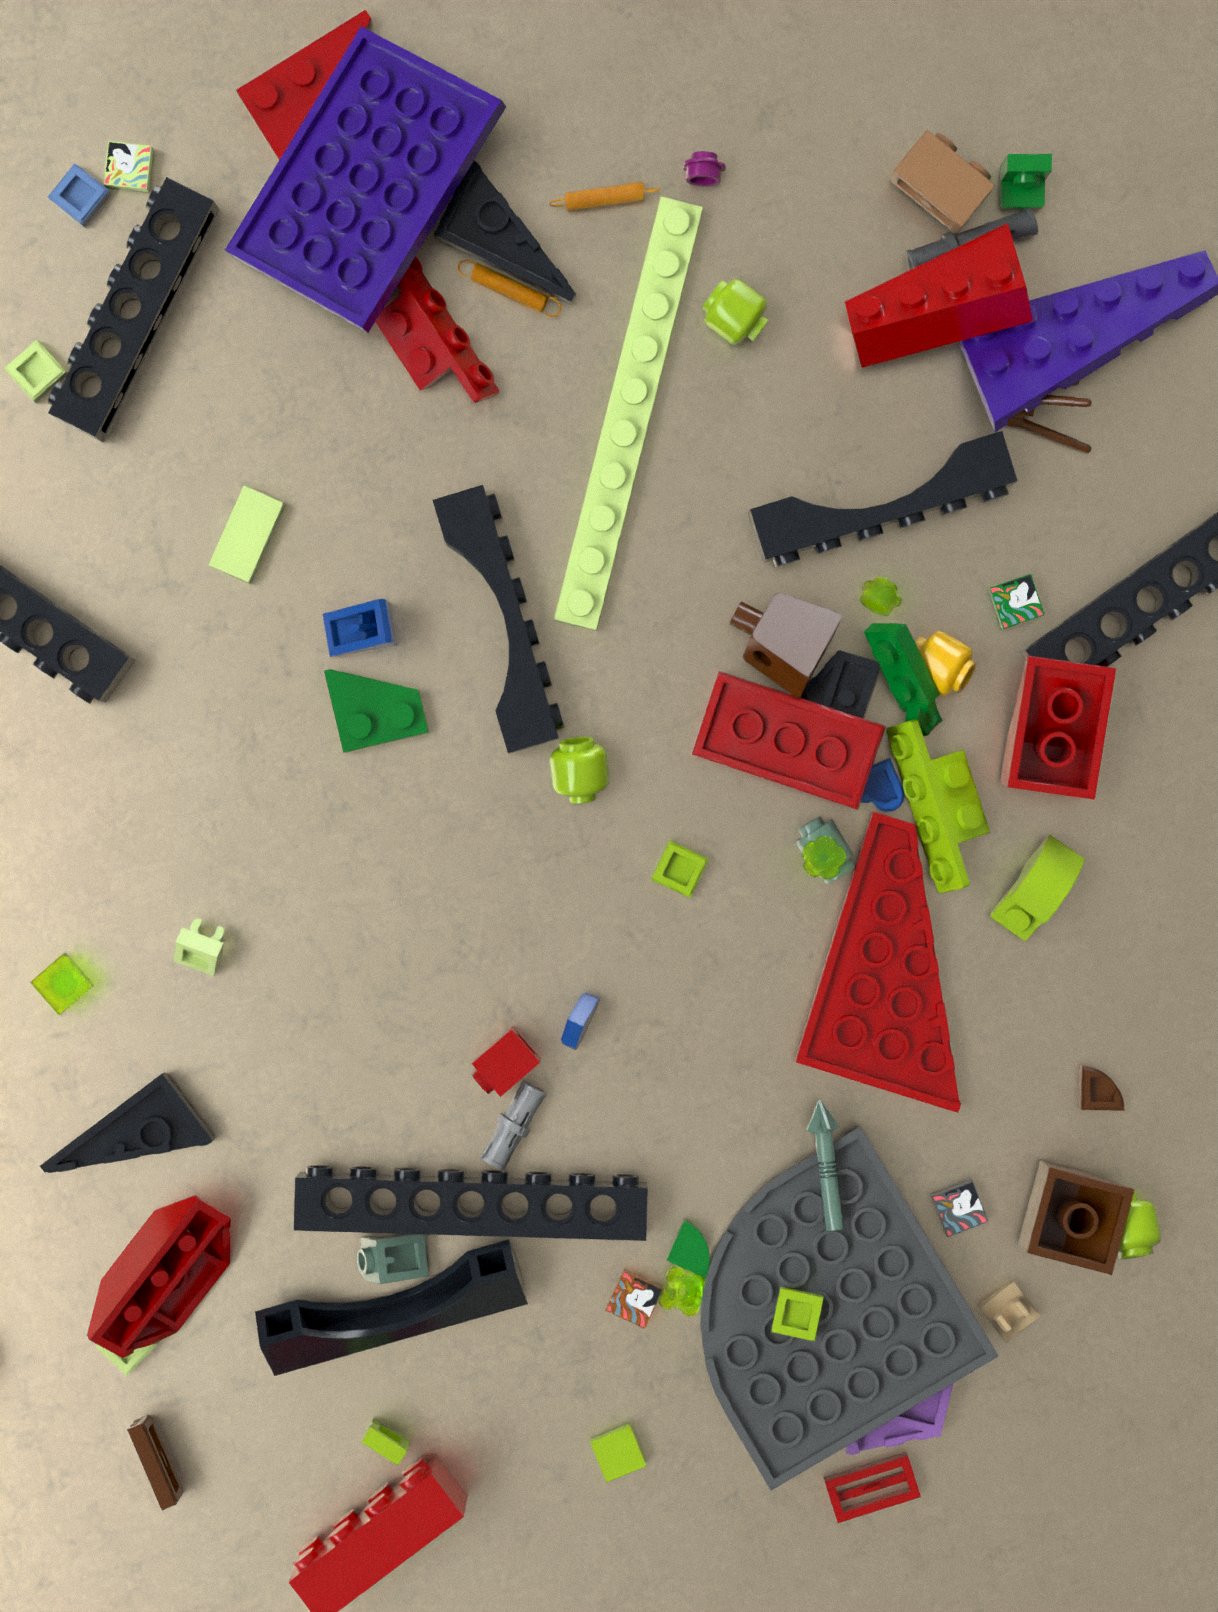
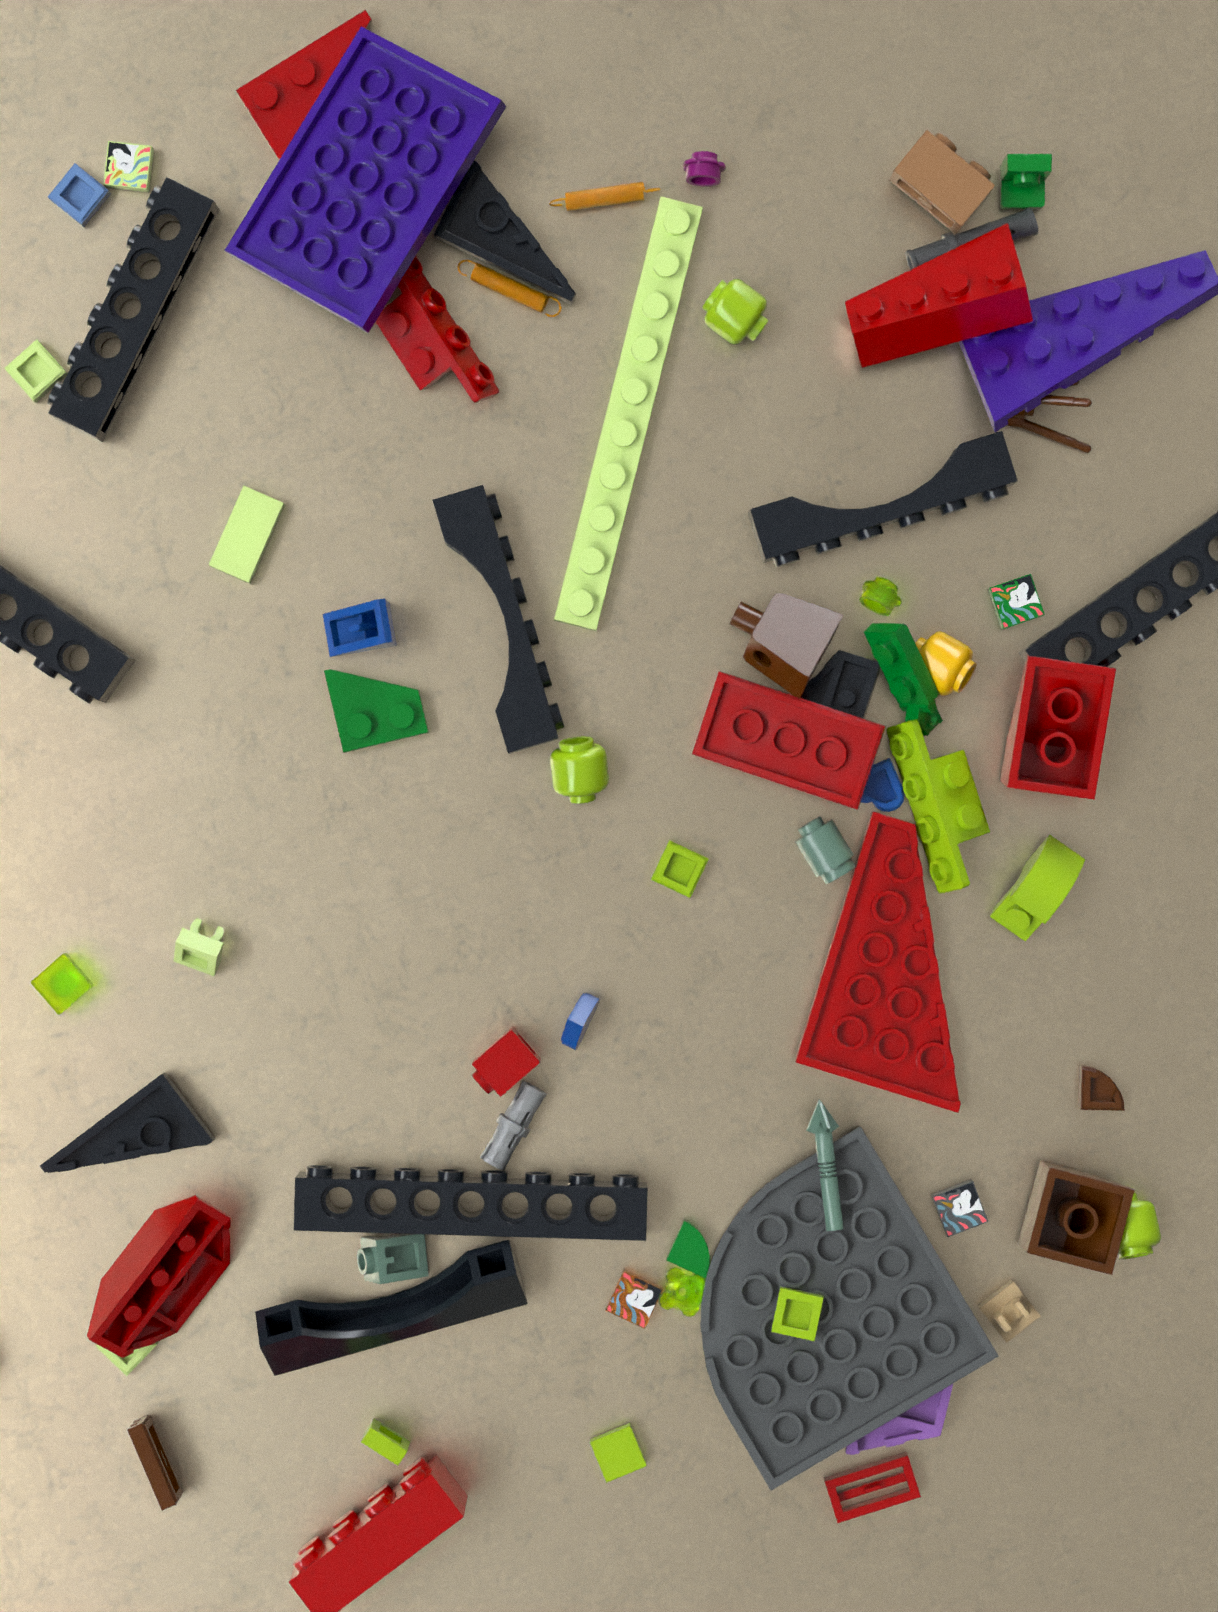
clear neon green plate [802,836,846,880] -> none

